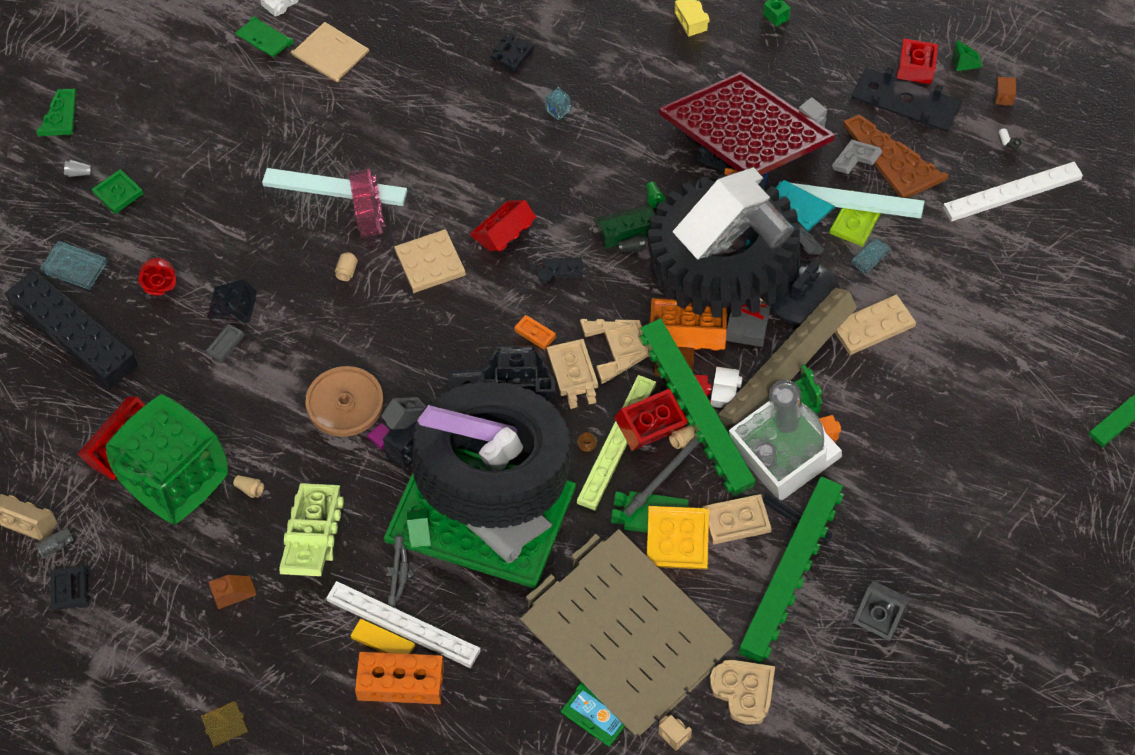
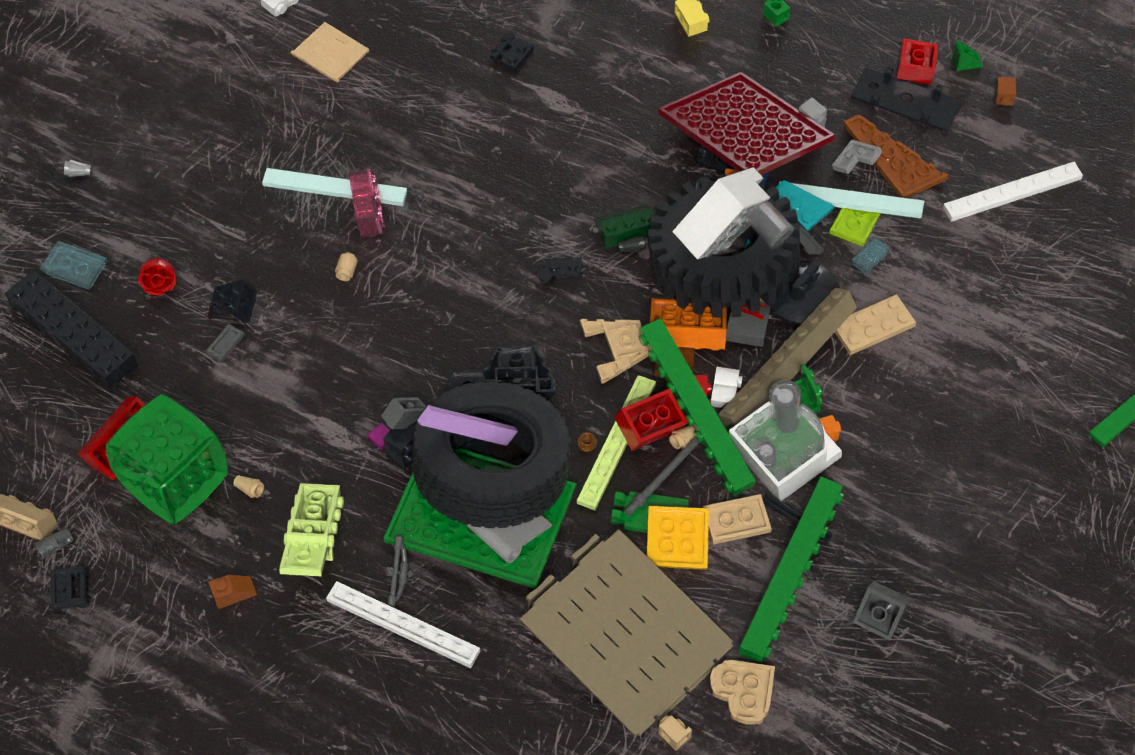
green wing [36,88,77,136] -> none
green plate [91,169,143,214] -> none
clear yellow piece [201,701,248,747] -> none
green door [235,16,294,57] -> none
medium nougat dish [305,366,384,437] -> none
yellow tile [351,619,415,654] -> none
orange brick [355,652,444,704] -> none
tan plate [394,229,466,293] -> none
slope [407,510,431,550] -> none
red slope [470,200,537,252] -> none
white brick [479,427,523,471] -> none
orange plate [514,315,556,350] -> none
clear light blue brick [545,87,571,120] -> none
tan tile [547,339,598,409] -> none
door [561,682,625,747] -> none
green cone [646,182,665,208] -> none
arm [998,128,1022,150] -> none

